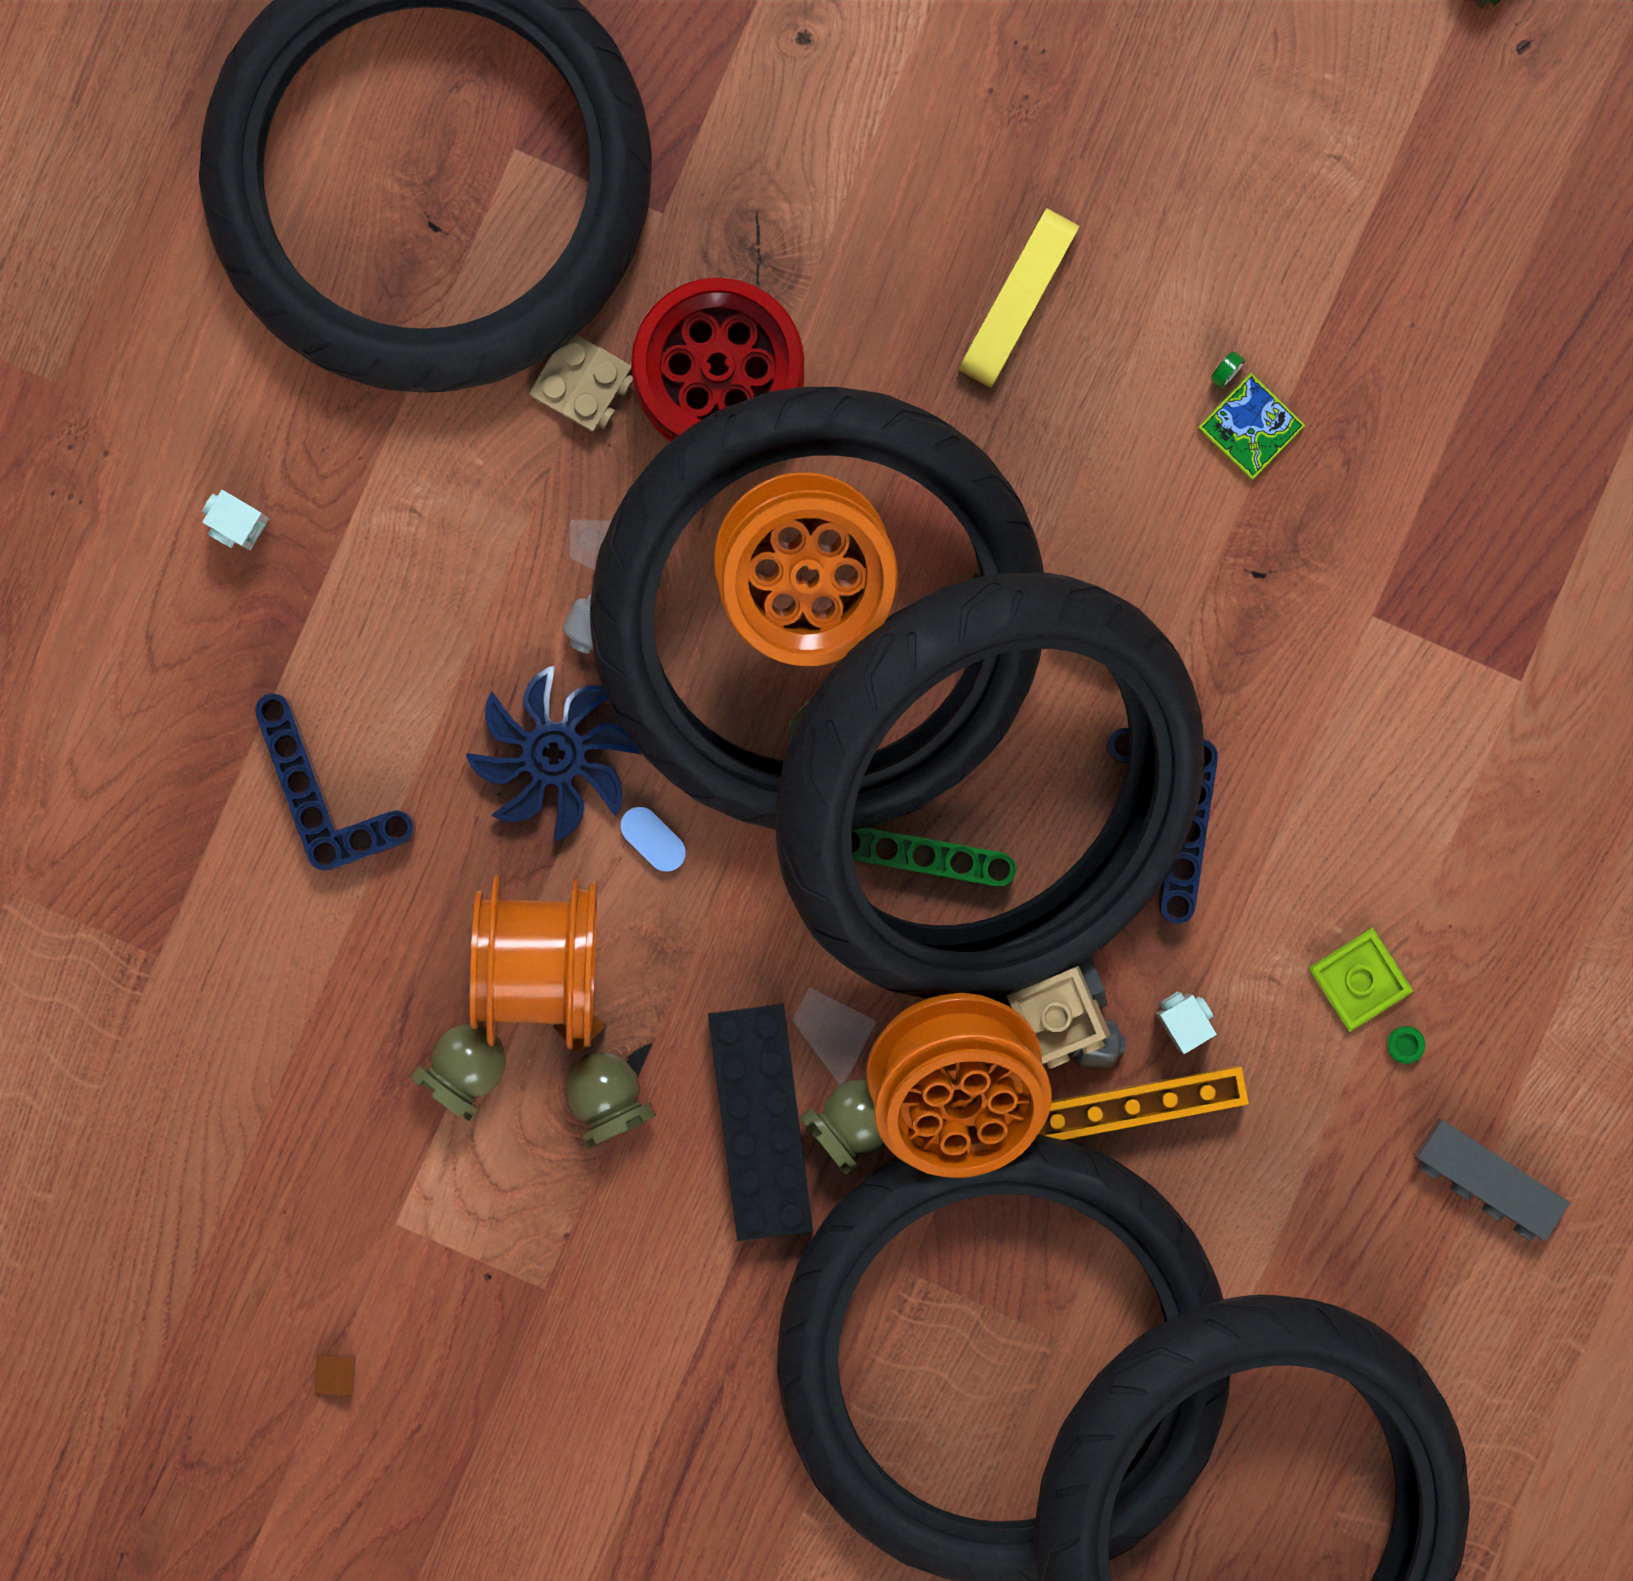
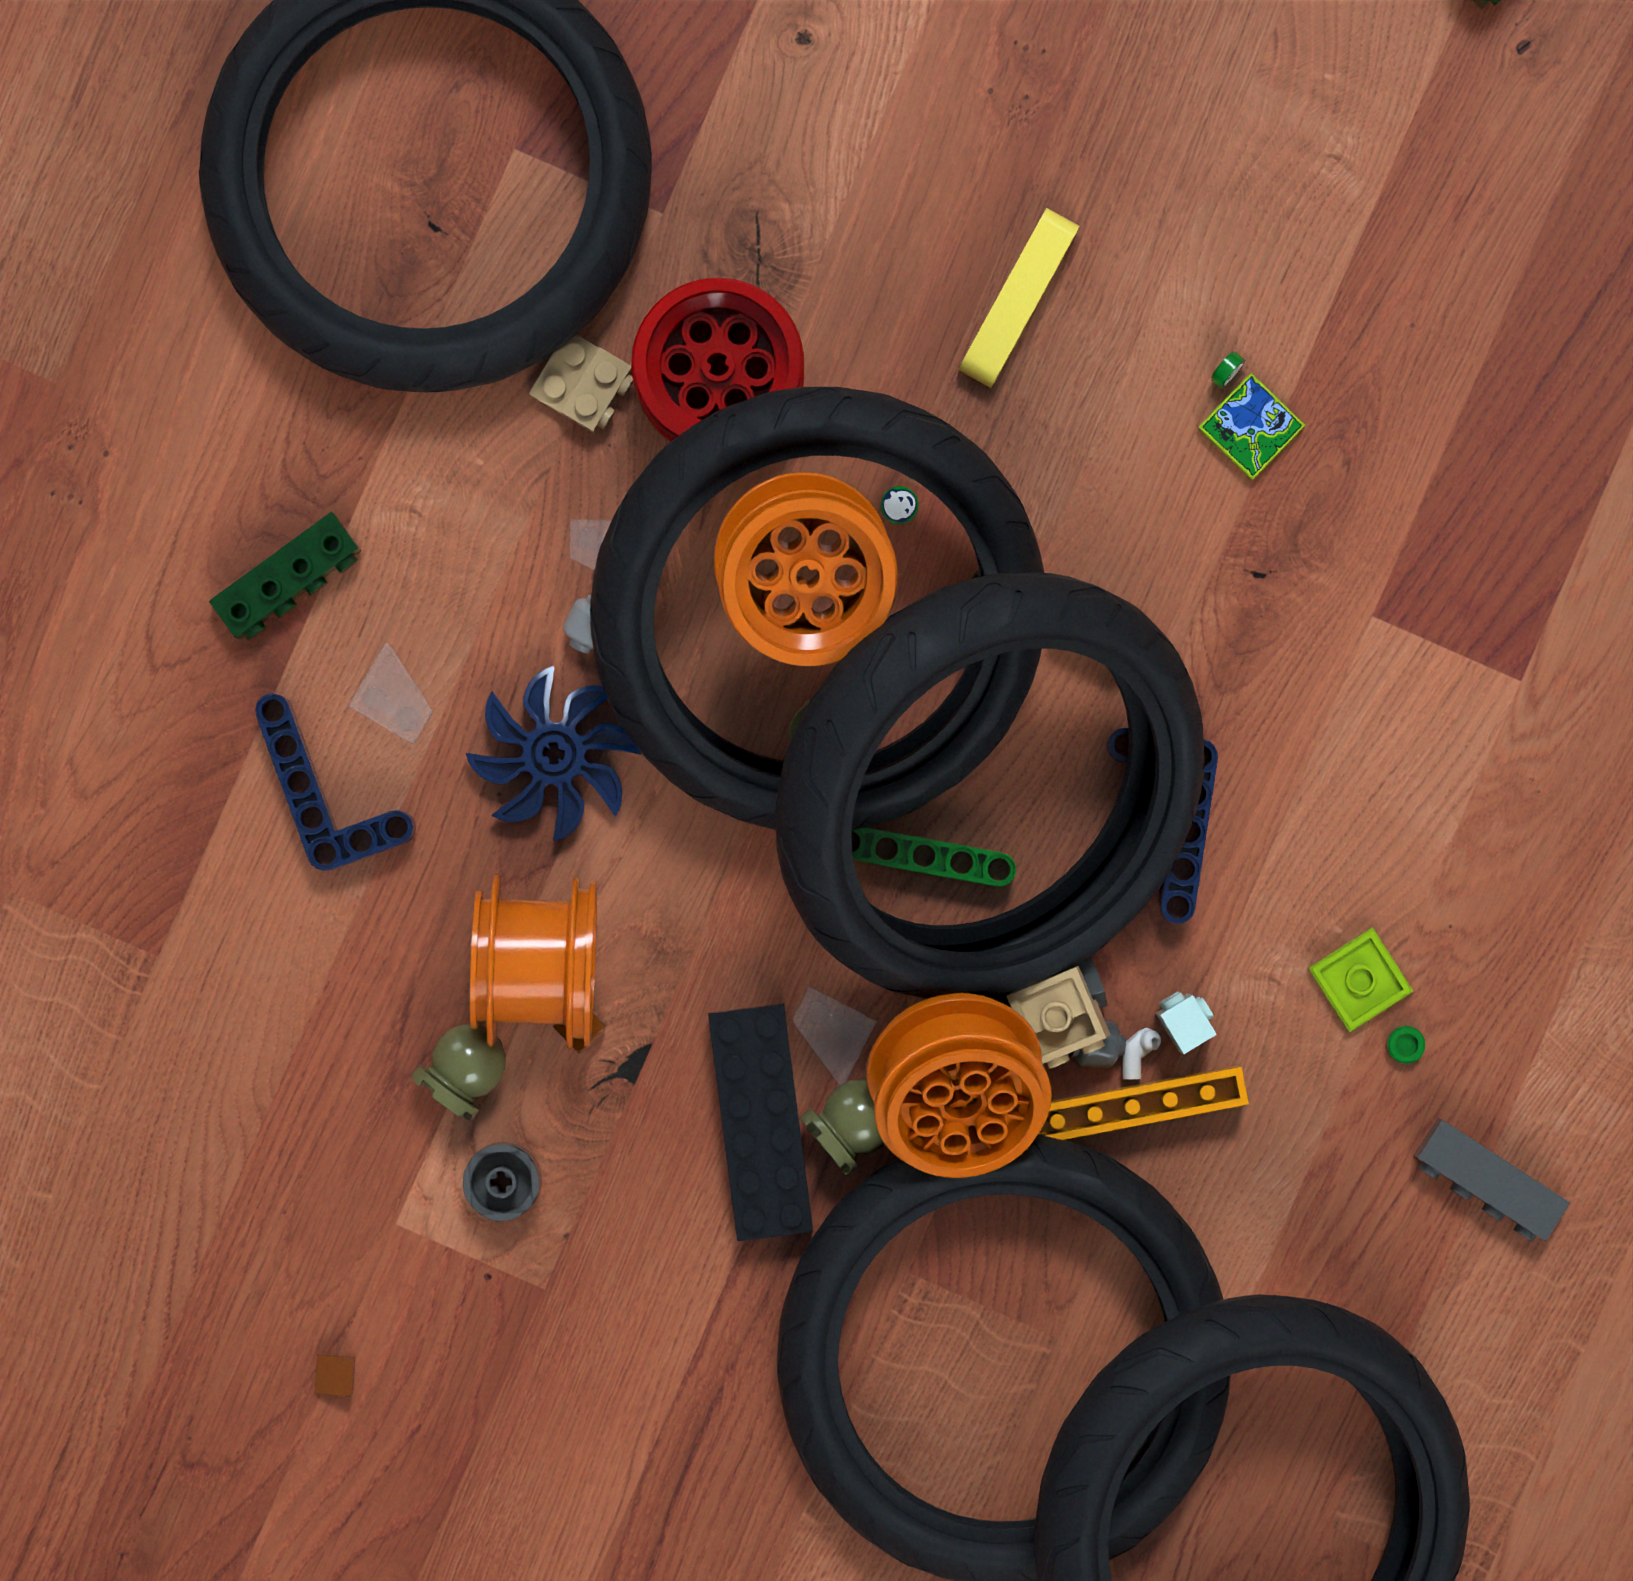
light aqua brick [202,490,270,551] -> none
olive tile [564,1052,657,1149] -> none
light blue tile [621,807,686,872] -> none
none -> dark green brick [209,511,362,641]
none -> clear wing [348,643,434,745]
none -> dark grey brick [463,1142,542,1221]
none -> tile [881,486,919,525]
none -> white arm [1122,1028,1161,1079]

